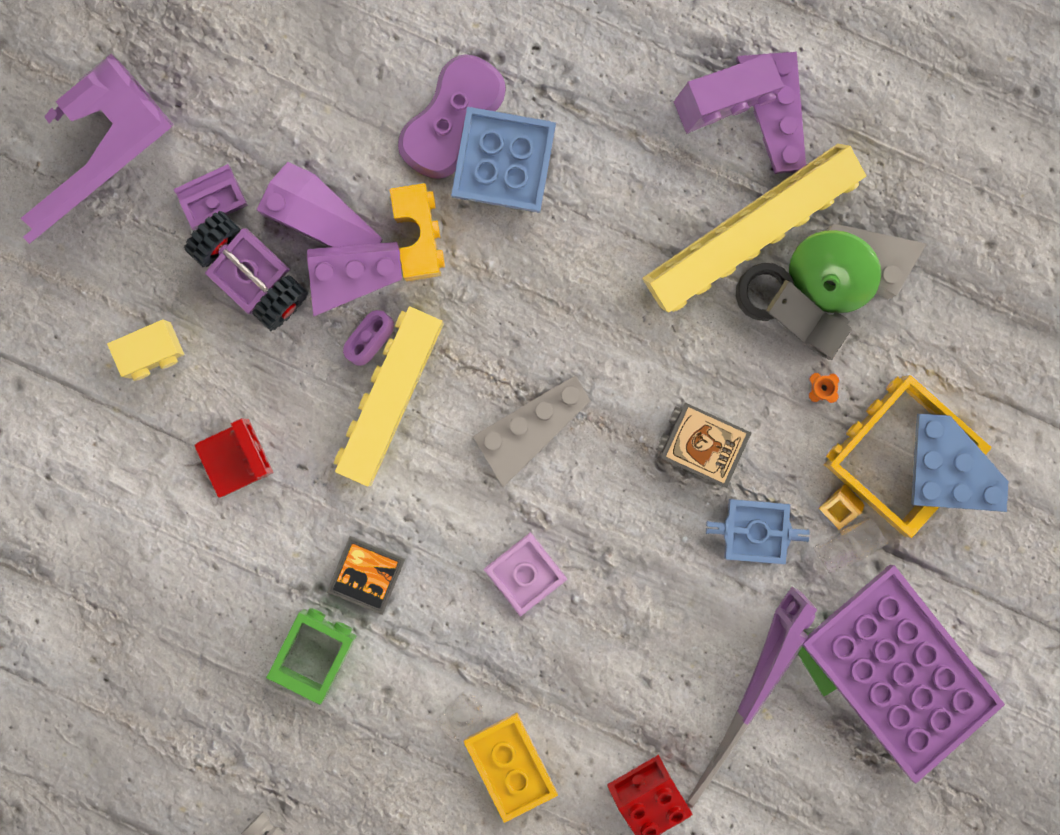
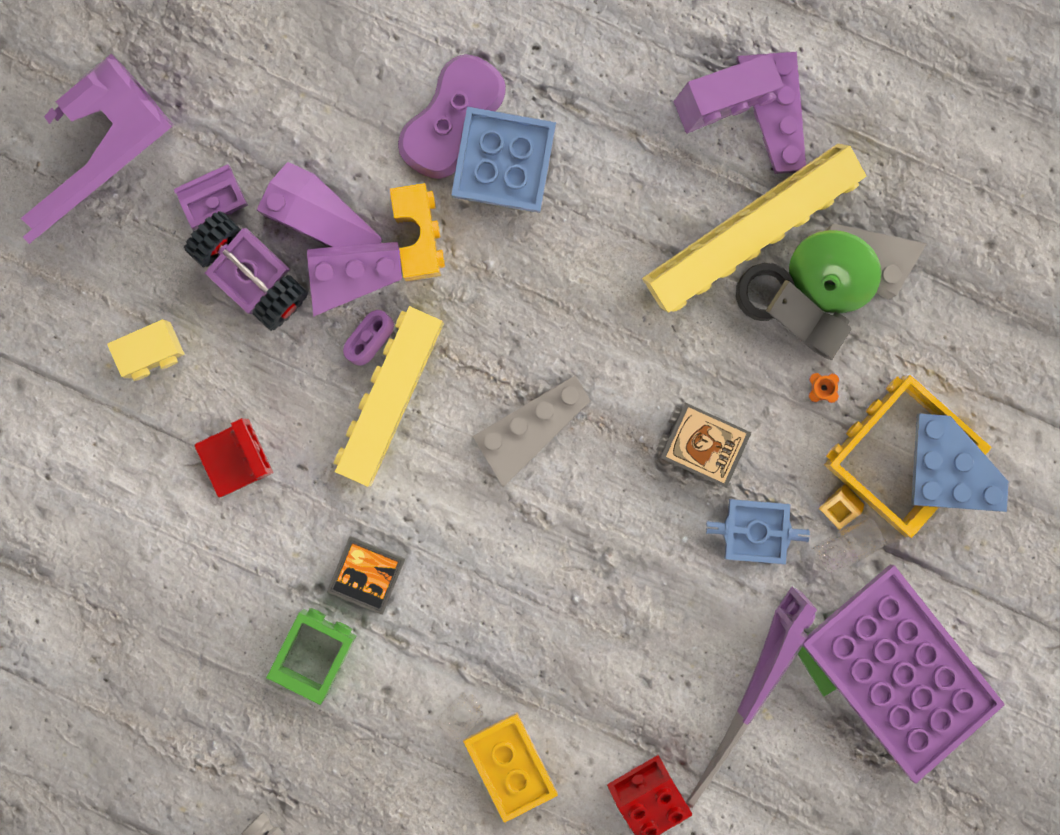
lavender tile [483,532,568,617] -> none

